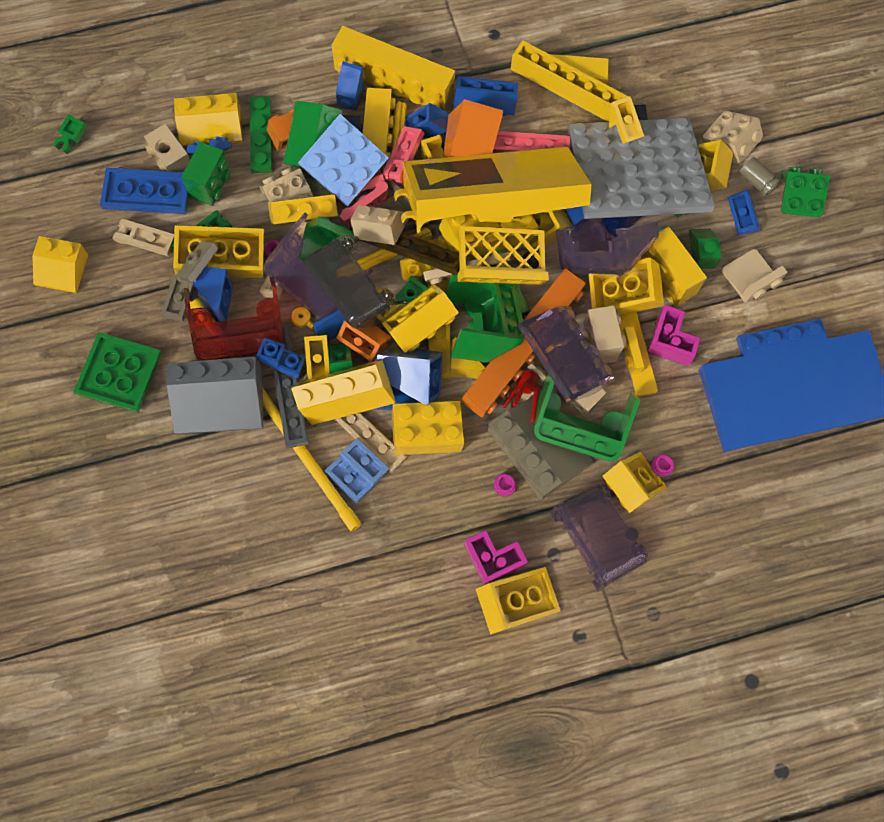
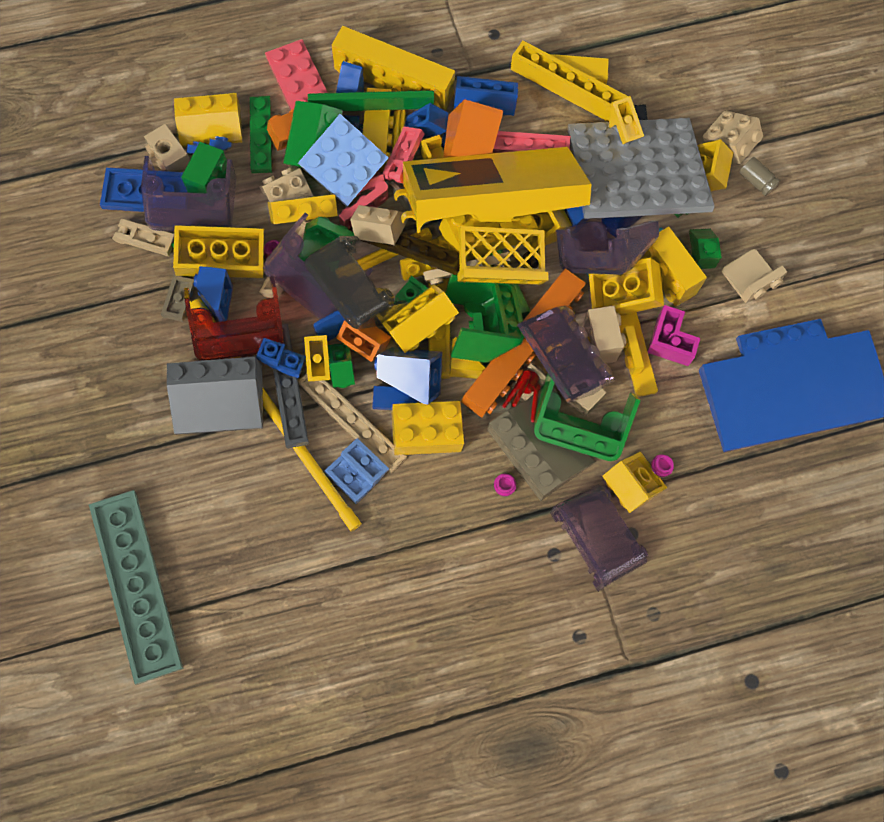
yellow slope [32,236,88,293] -> none
green plate [53,114,88,154] -> none
green plate [73,332,162,413] -> none
dark tan plate [176,241,218,283] -> none
yellow piece [291,307,314,330] -> none
yellow slope [291,359,396,425] -> none
dark pink brick [464,530,528,586] -> none
yellow slope [476,567,561,635] -> none
blue slope [727,190,762,235] -> none
green bracket [780,167,830,217] -> none
none -> sand green plate [89,490,184,685]
none -> clear purple windscreen [141,156,236,231]
none -> coral plate [265,39,328,110]
none -> green tile [308,90,434,111]

